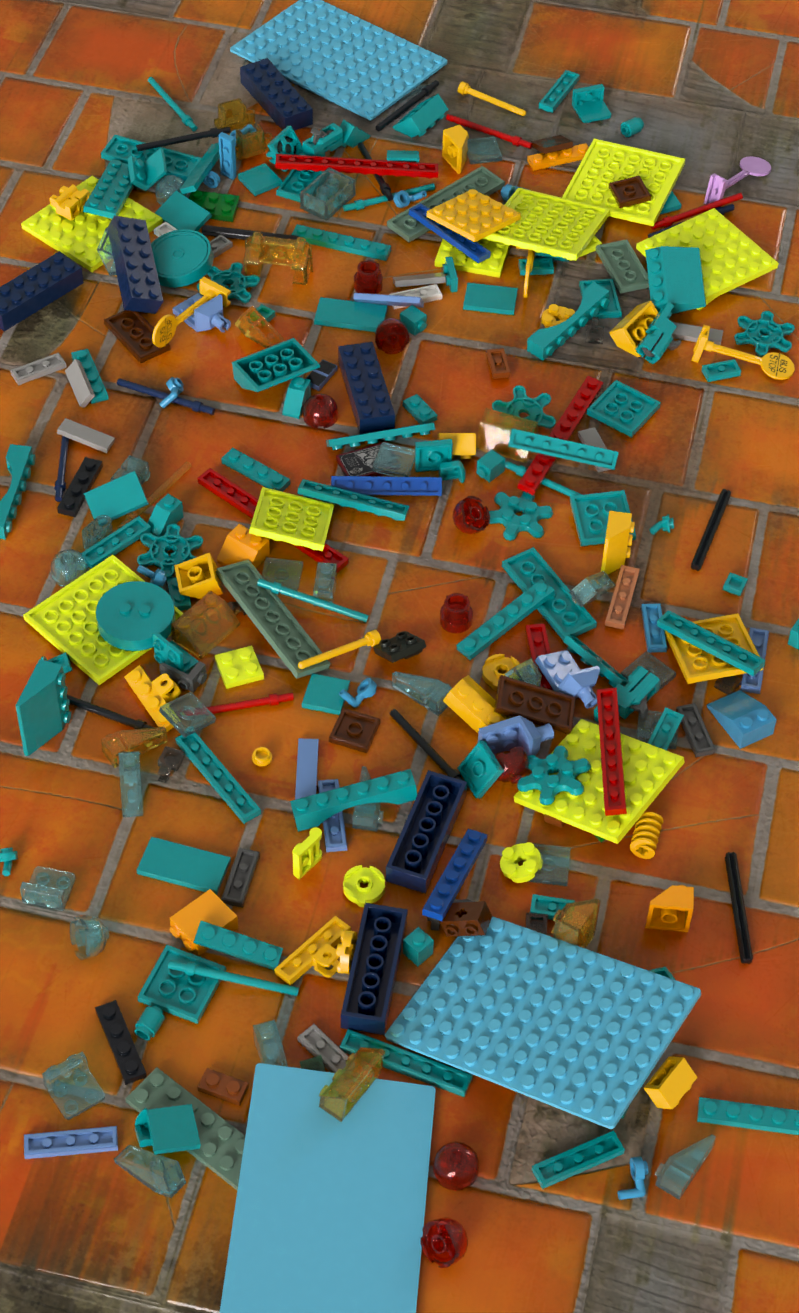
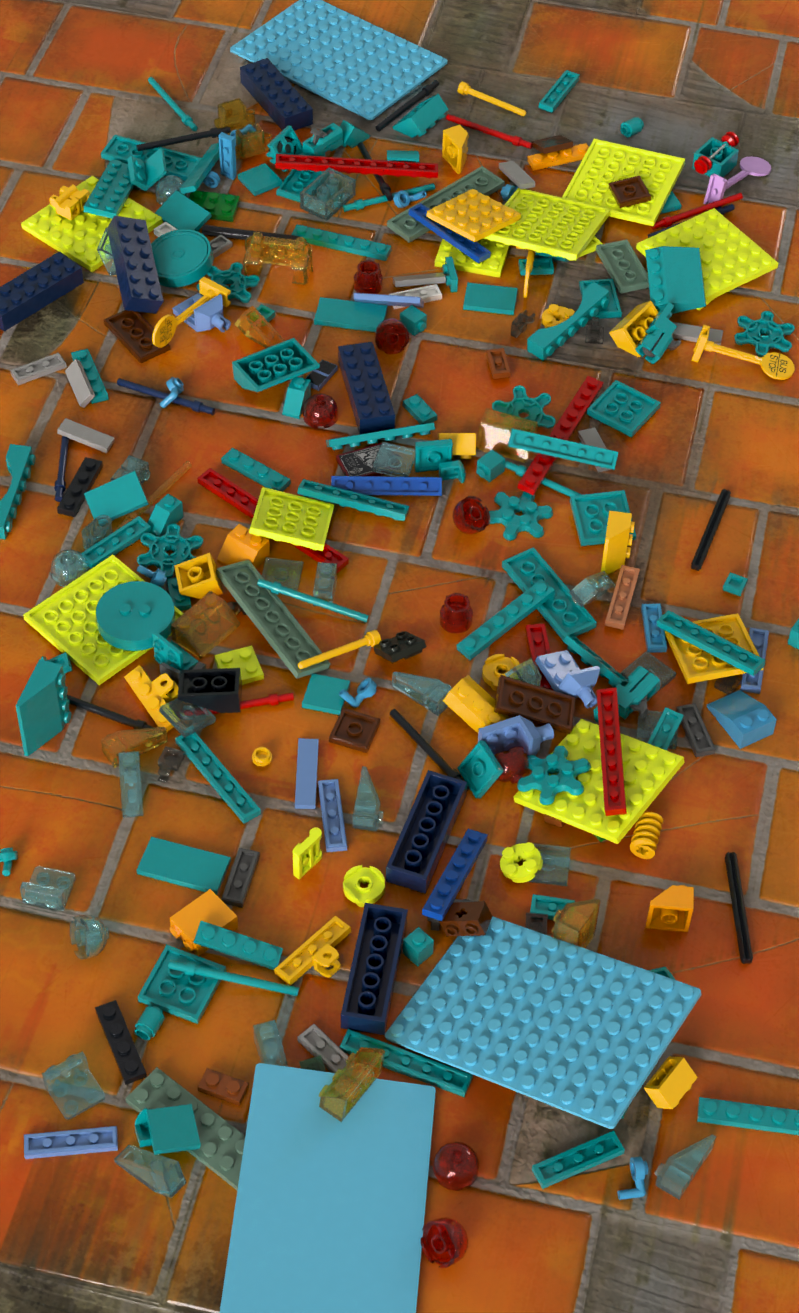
teal arch [290,769,417,832] -> none
yellow plate [336,930,358,974] -> none
clear light blue tile [467,137,502,164] -> none
teal bracket [572,84,612,123] -> none
teal plate [649,514,674,535] -> none
teal plate [701,359,741,382] -> none
none -> black slope [178,668,242,713]
none -> light grey tile [499,161,535,190]
none -> clear smoke plate [511,310,535,338]
none -> teal brick [692,131,739,177]

